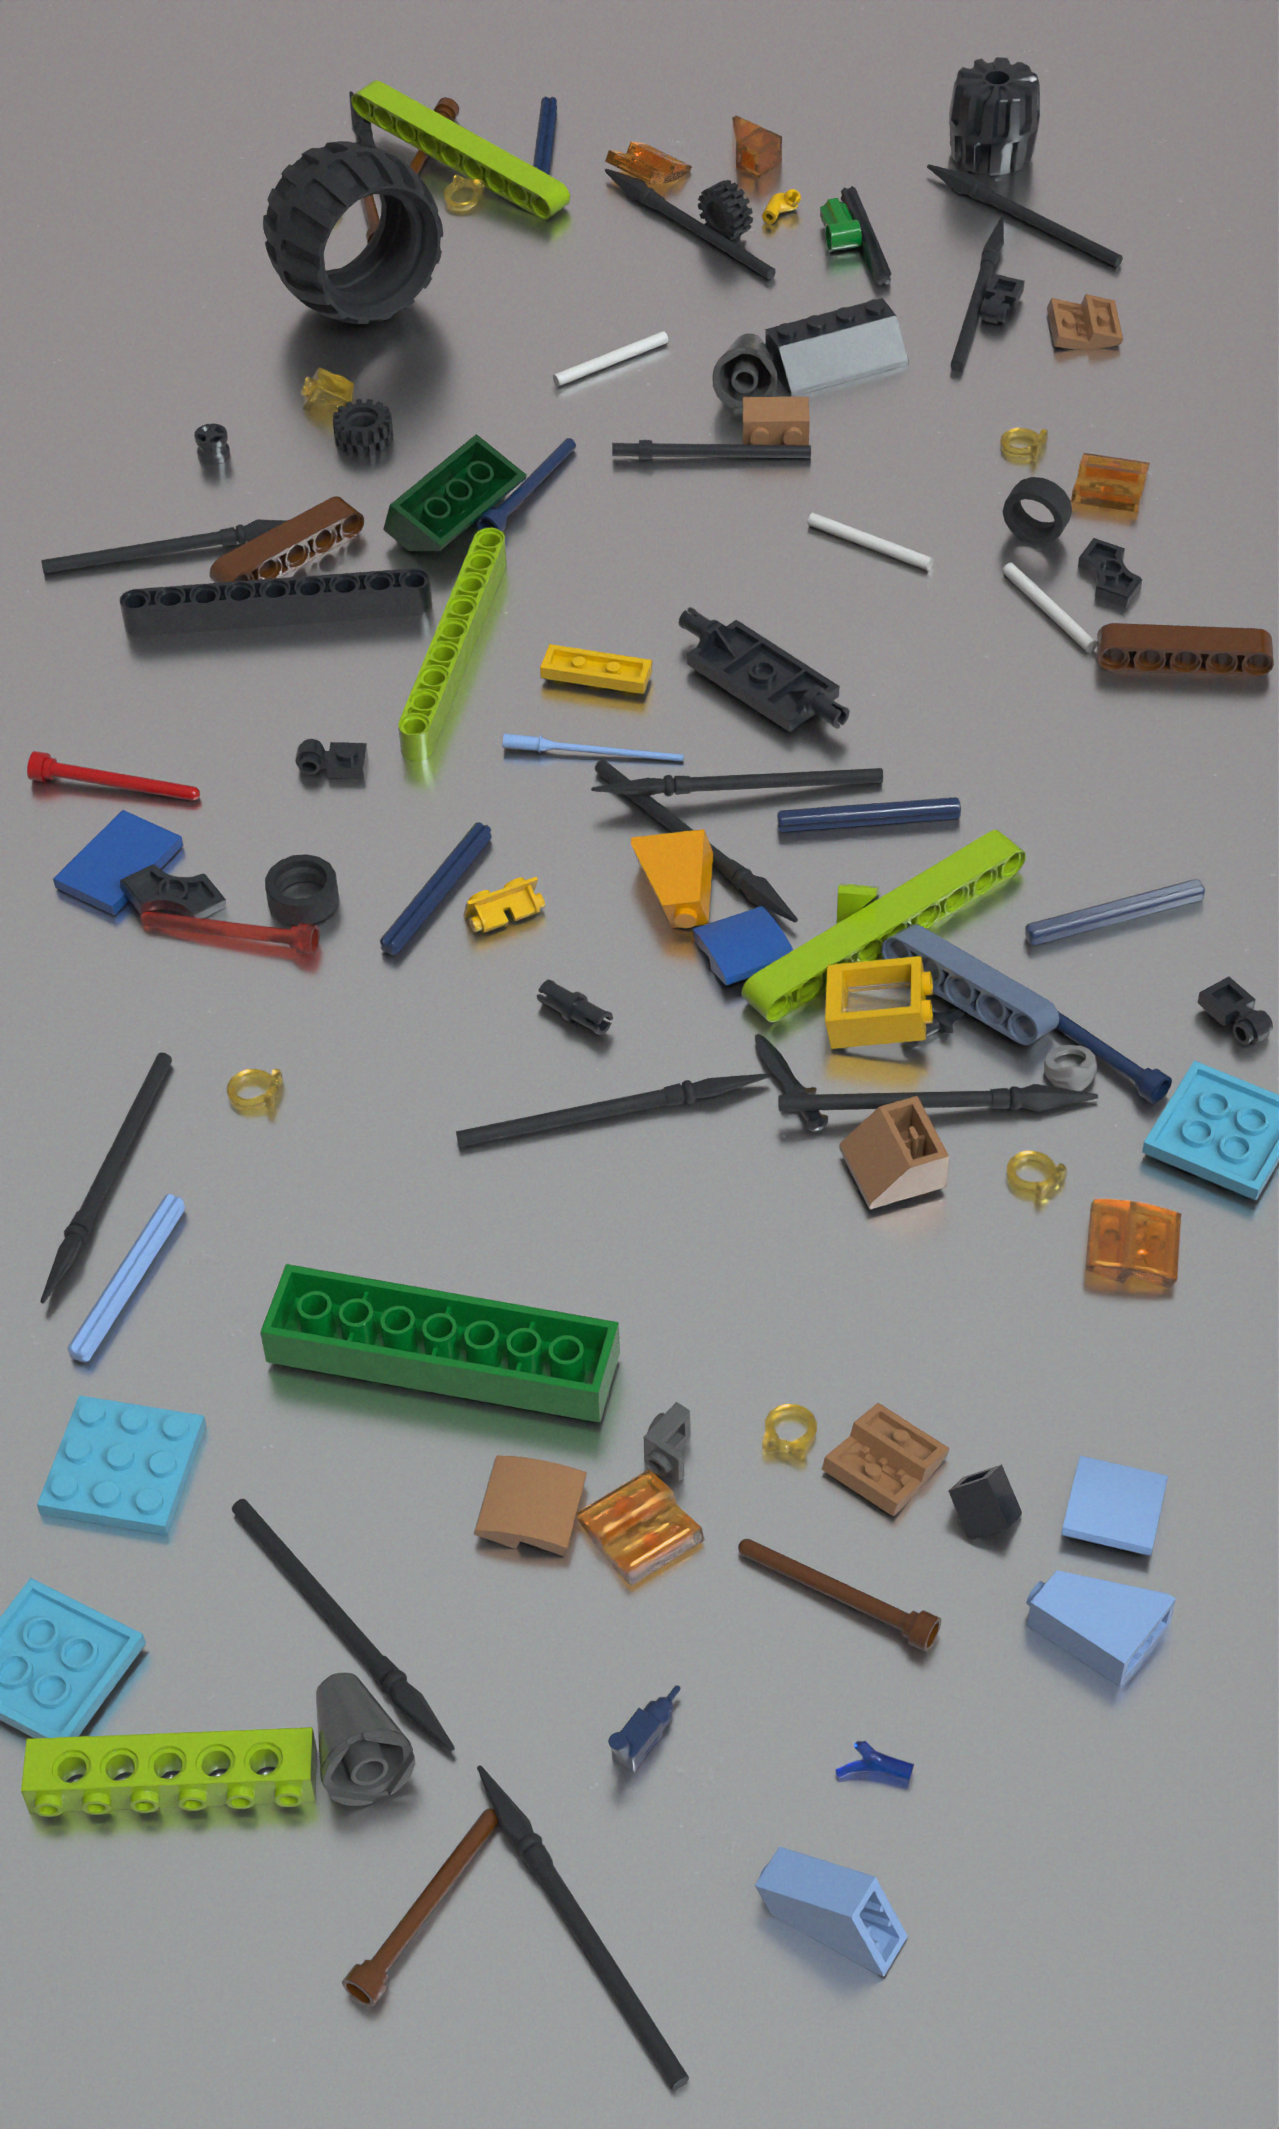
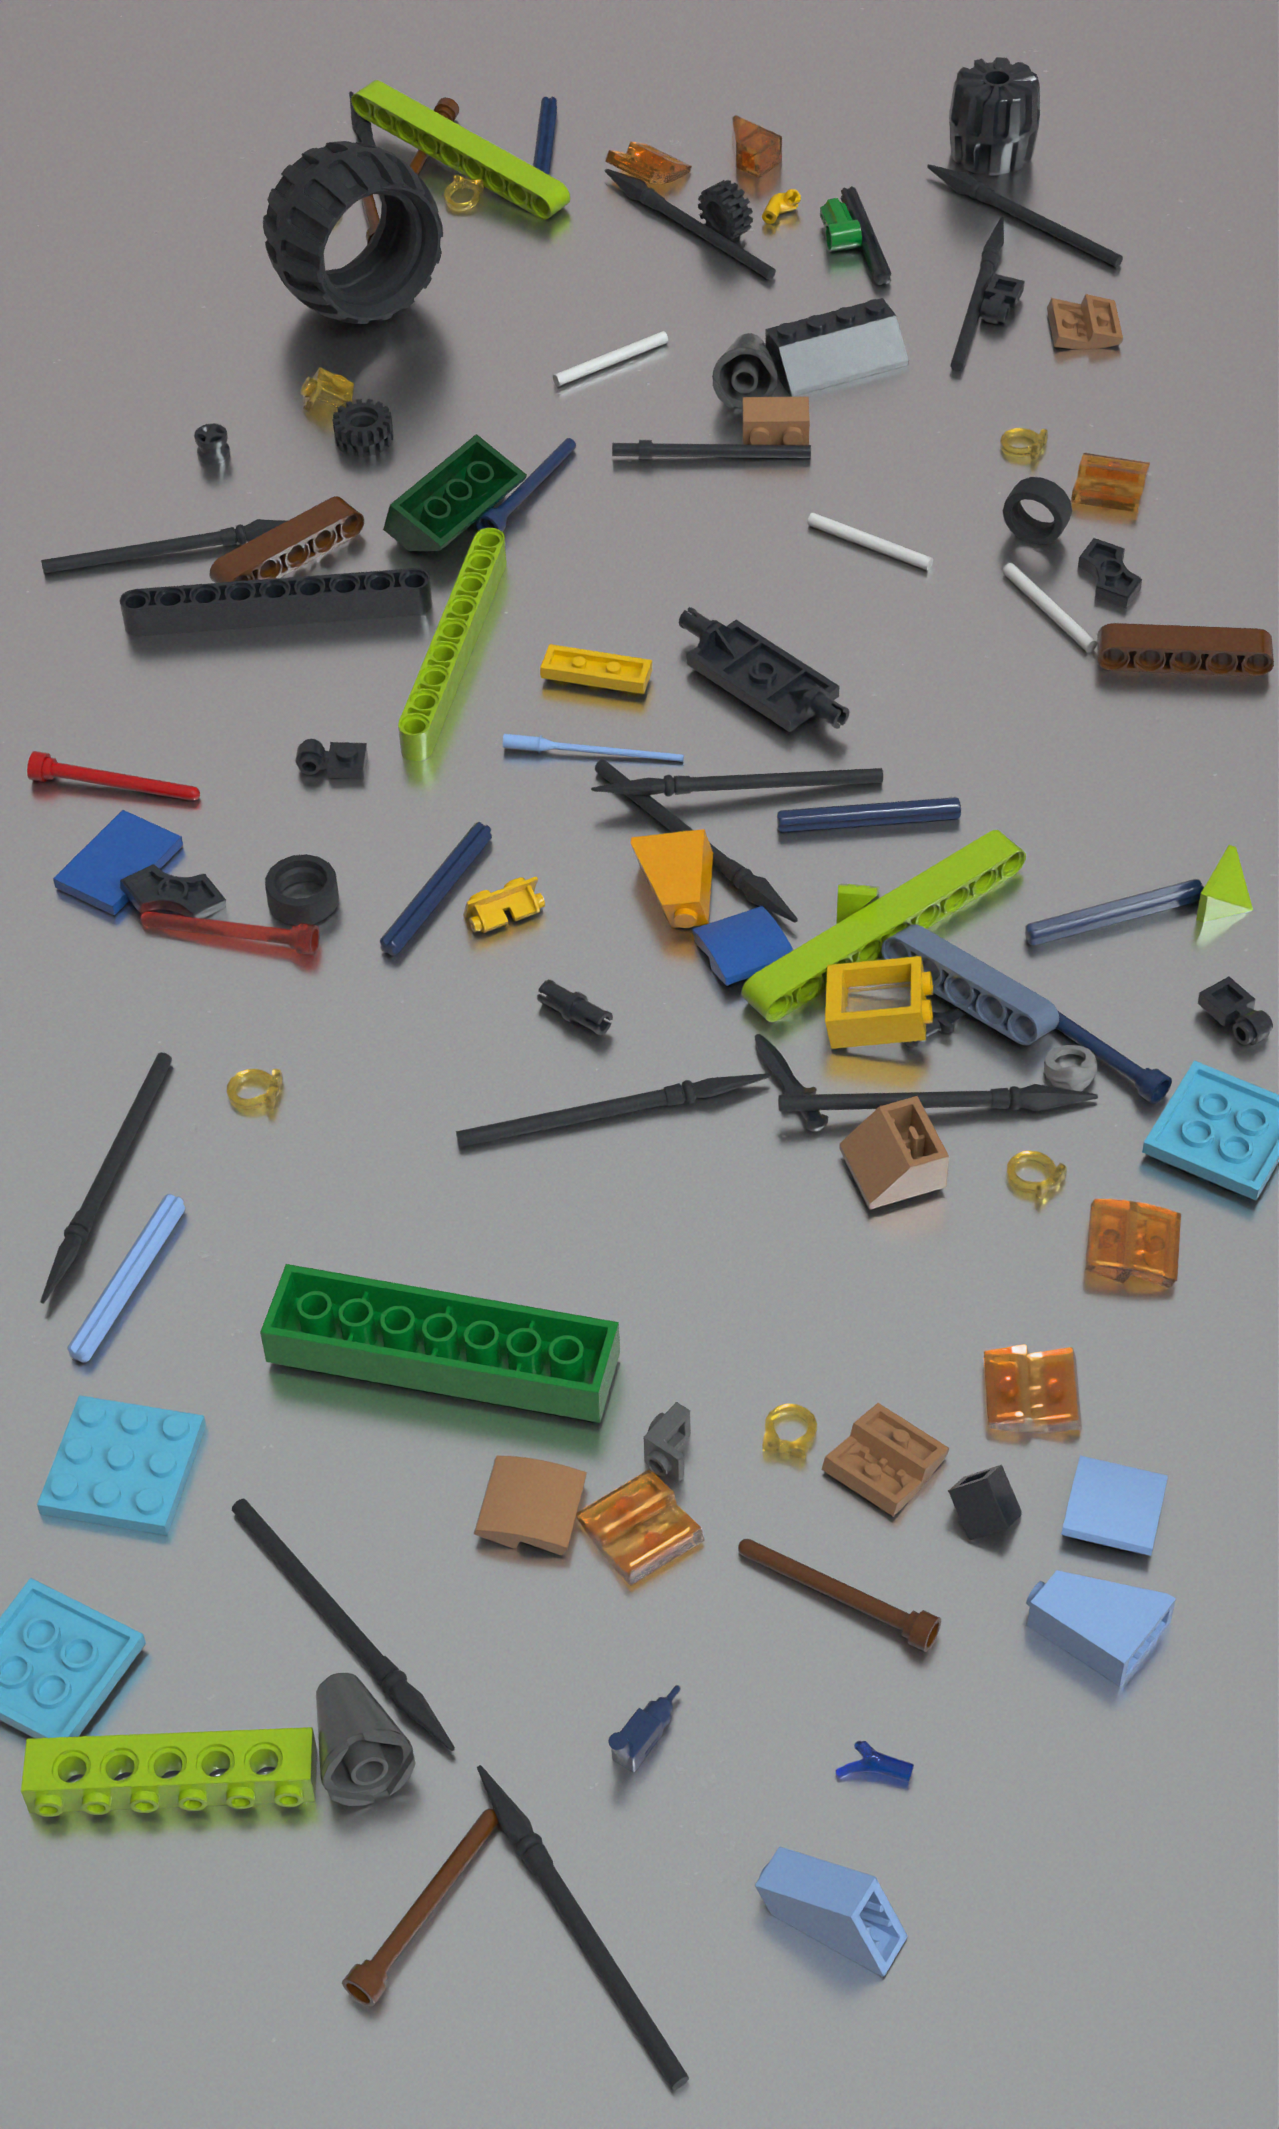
none -> clear orange slope [984,1344,1082,1432]
none -> lime slope [1196,845,1253,923]

